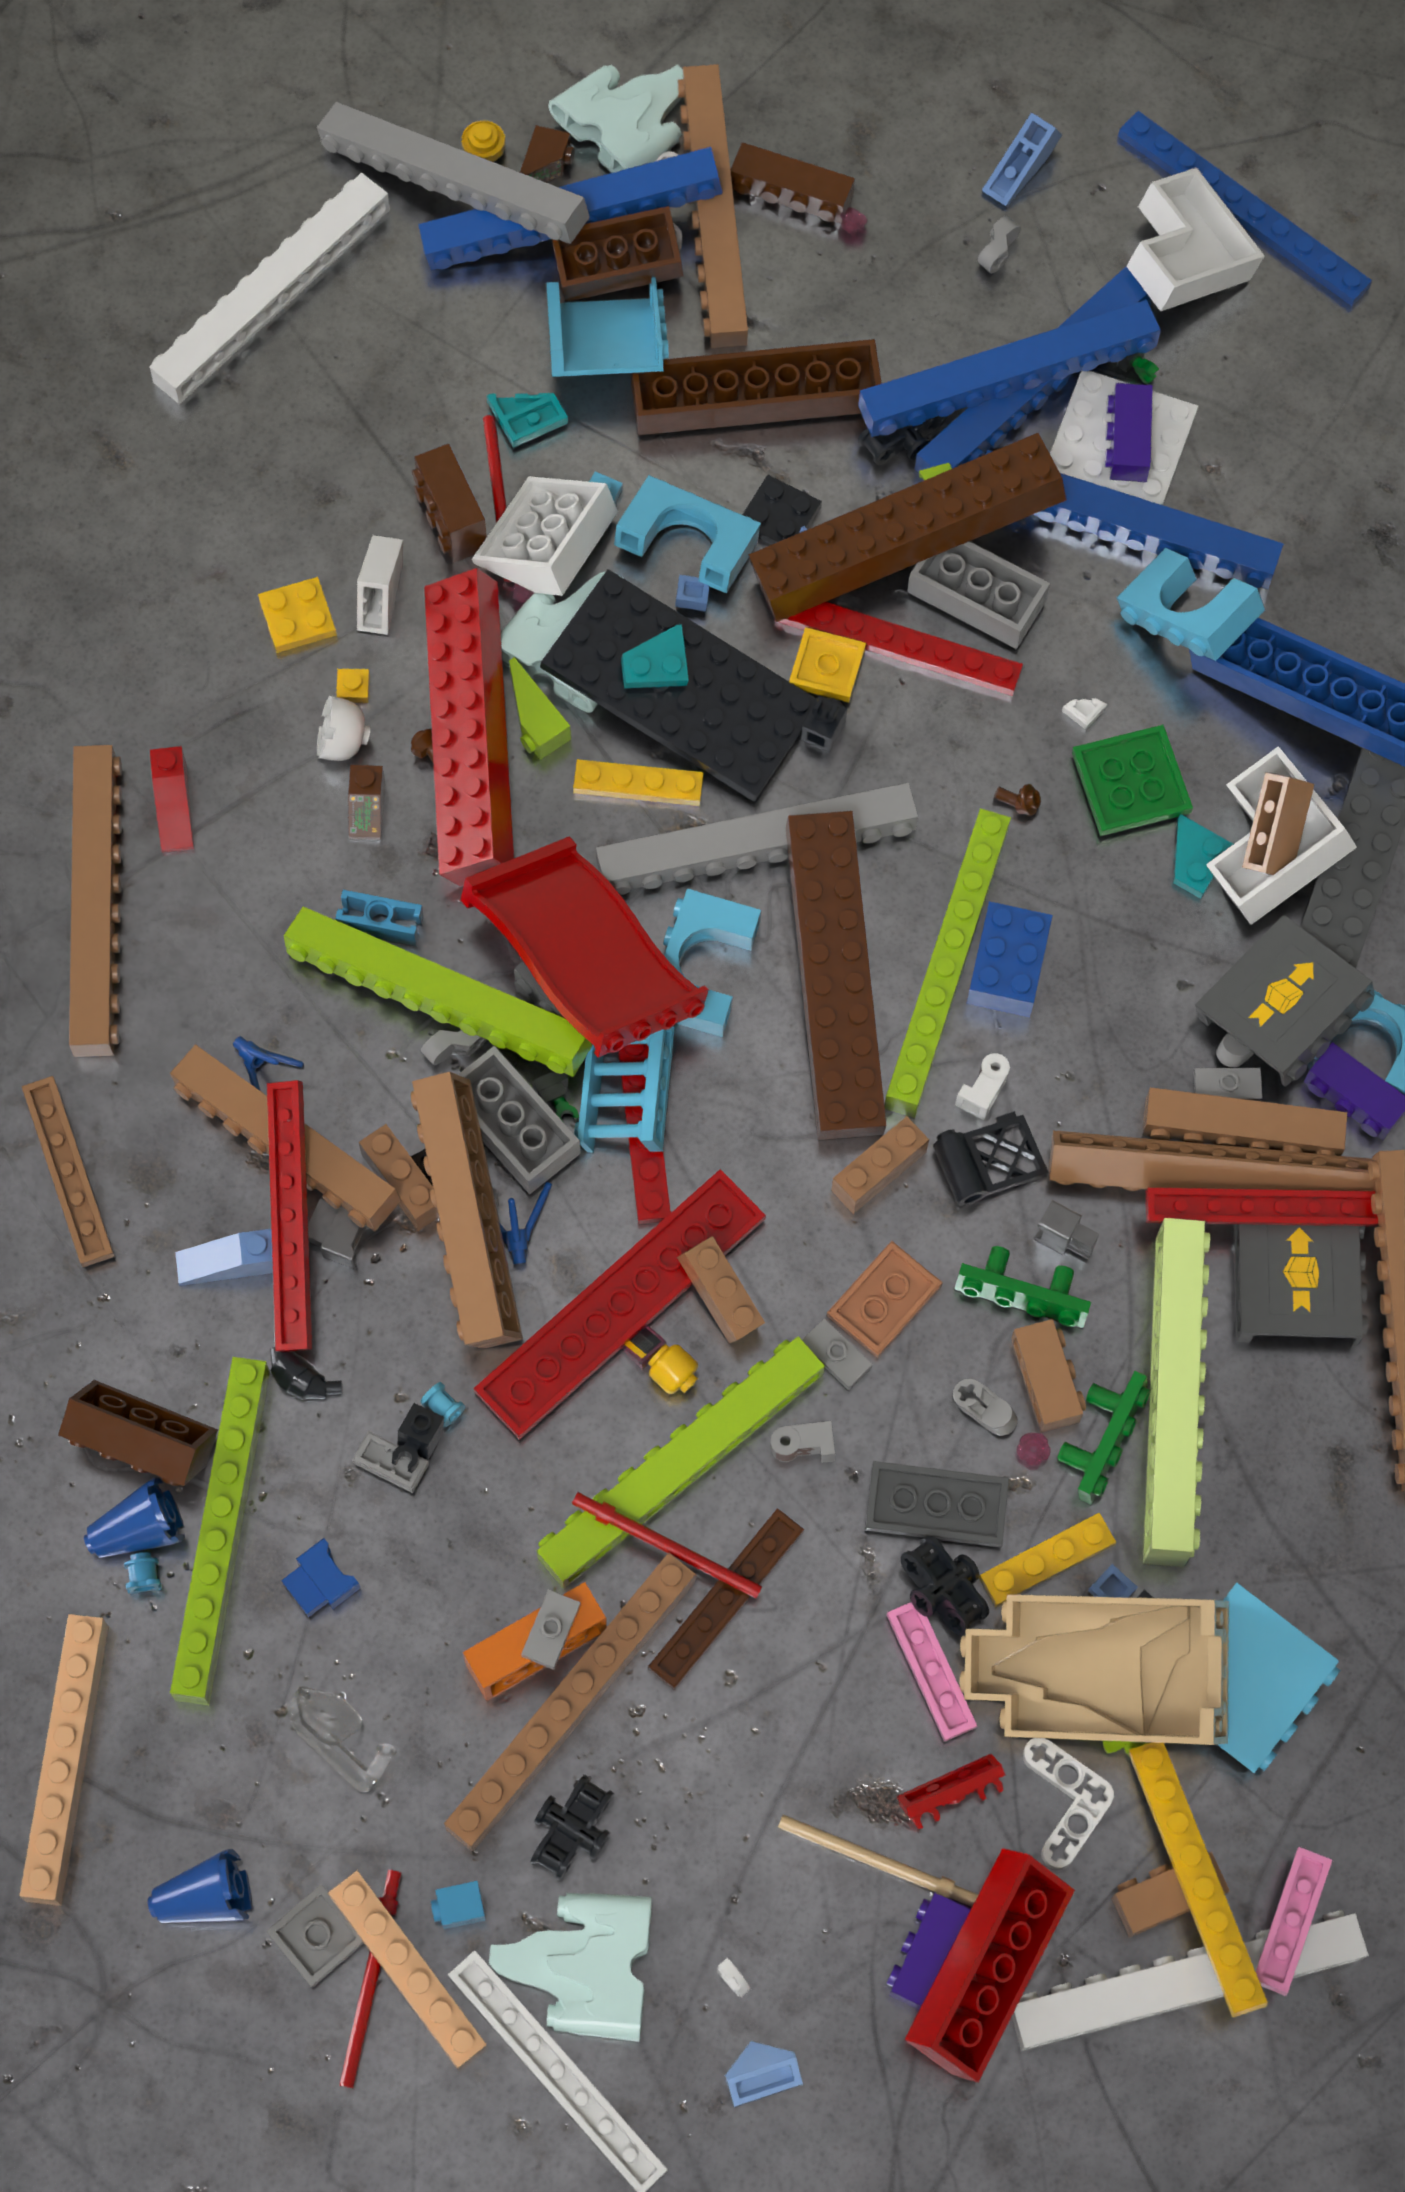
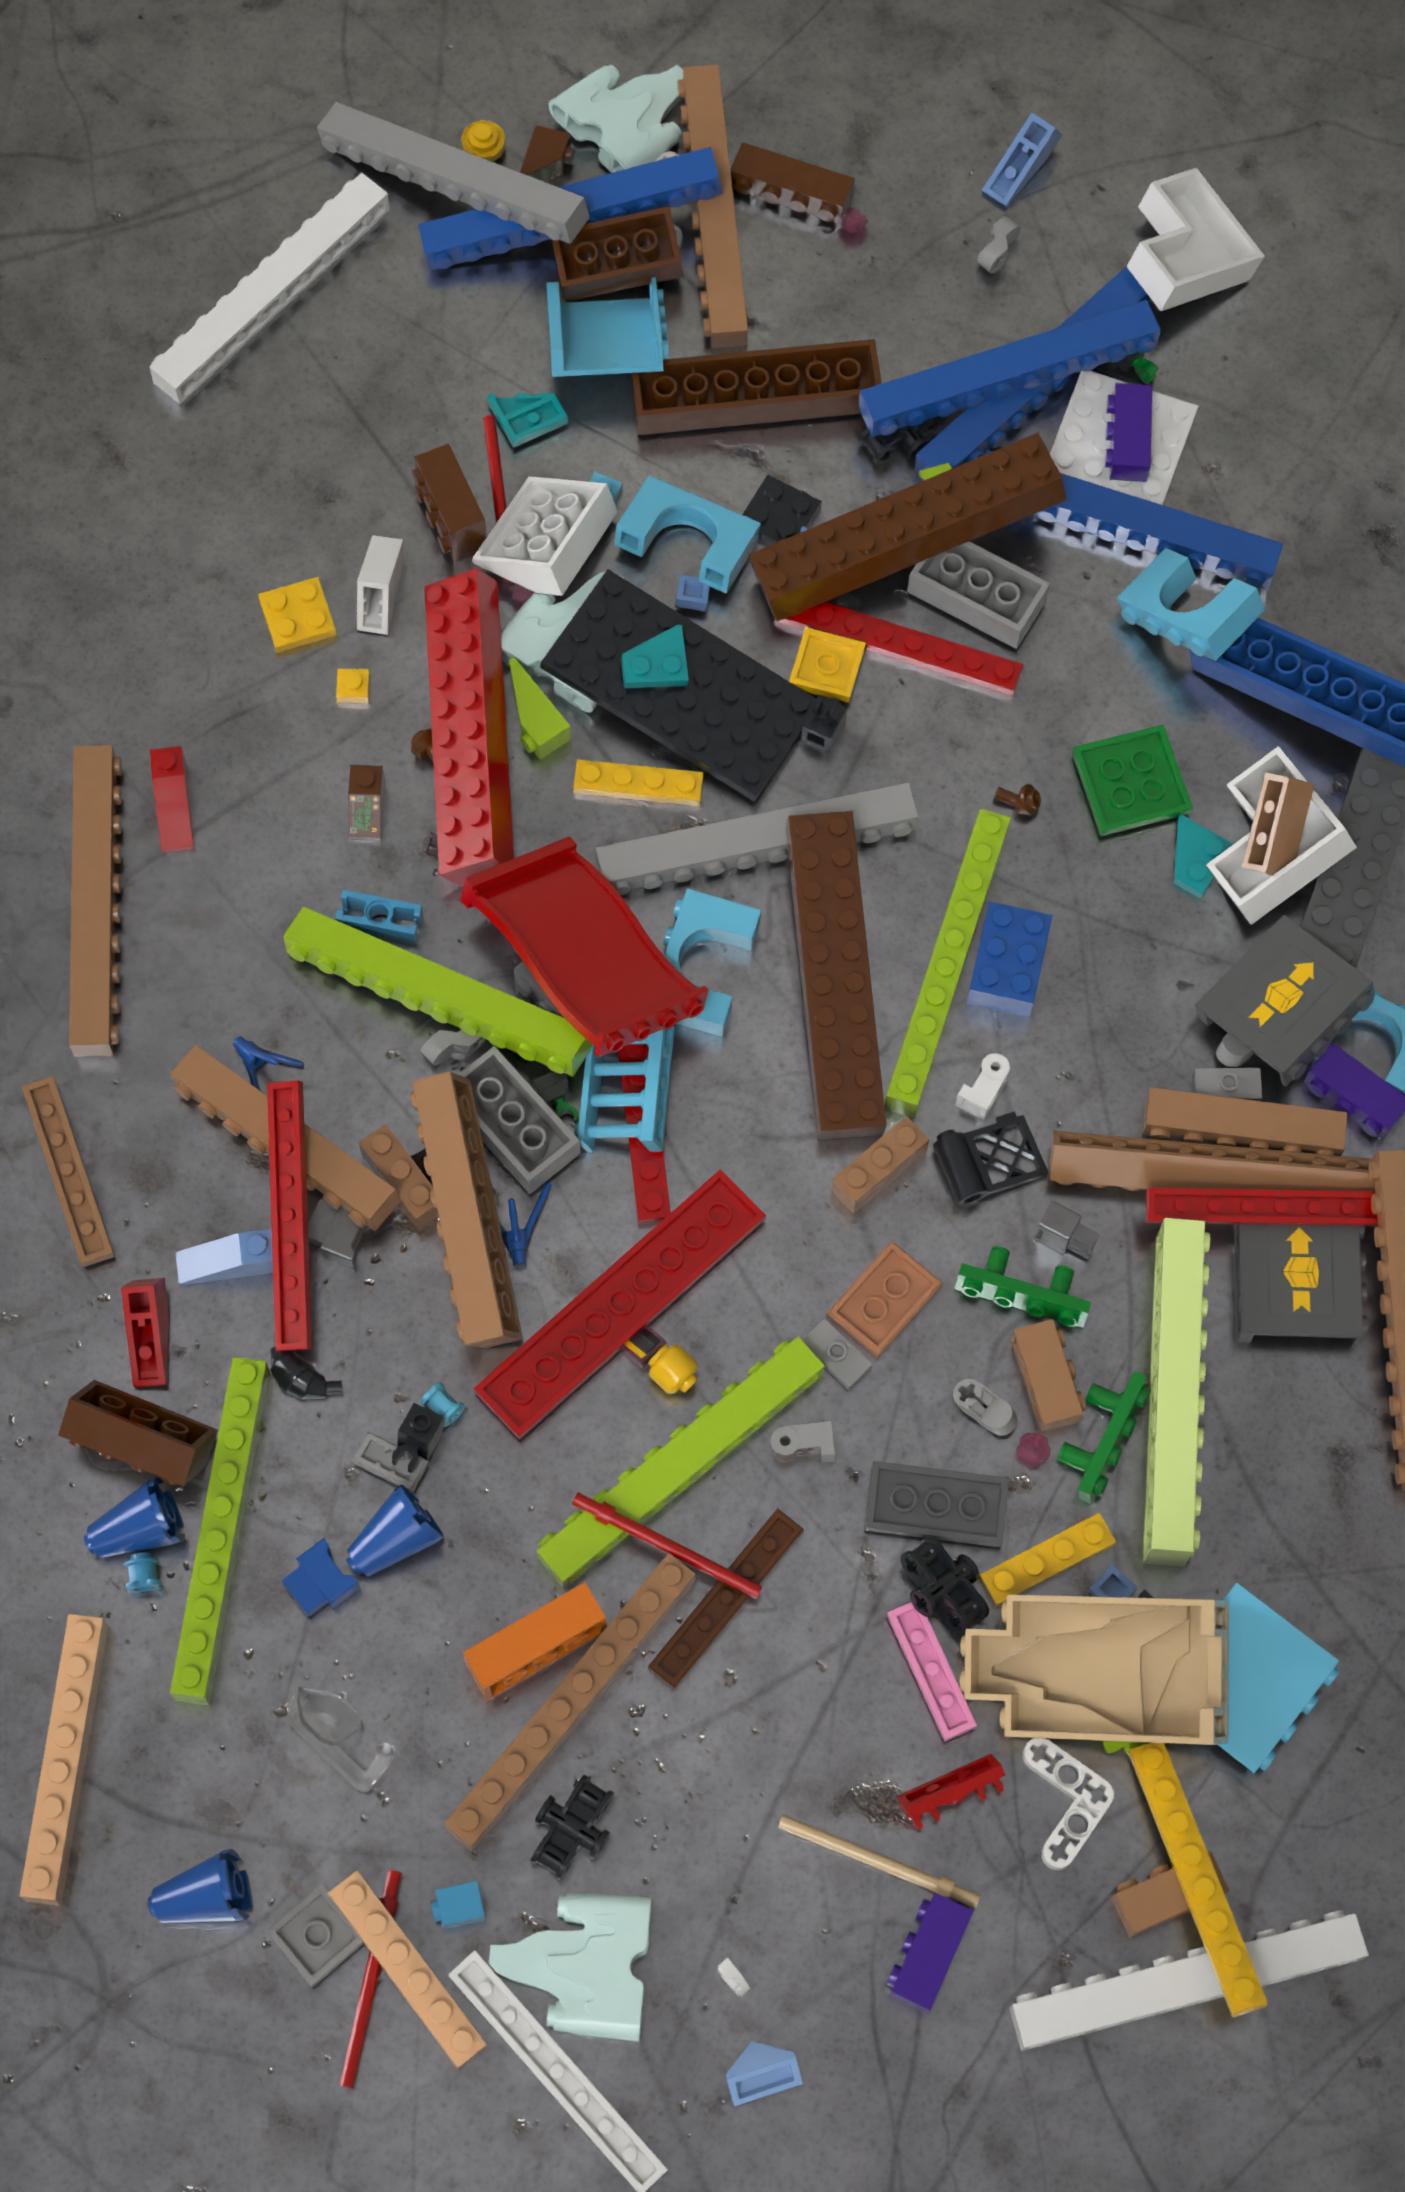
white cylinder [317,696,370,761] -> none
light grey plate [521,1590,581,1670] -> none
medium nougat brick [677,1236,765,1343] -> none
red brick [904,1848,1075,2083] -> none
white tile [1062,698,1107,730] -> none
blue plate [1118,111,1372,306] -> none
bright pink plate [1255,1847,1332,1996] -> none
none -> red slope [121,1278,169,1387]
none -> blue cone [346,1484,443,1576]

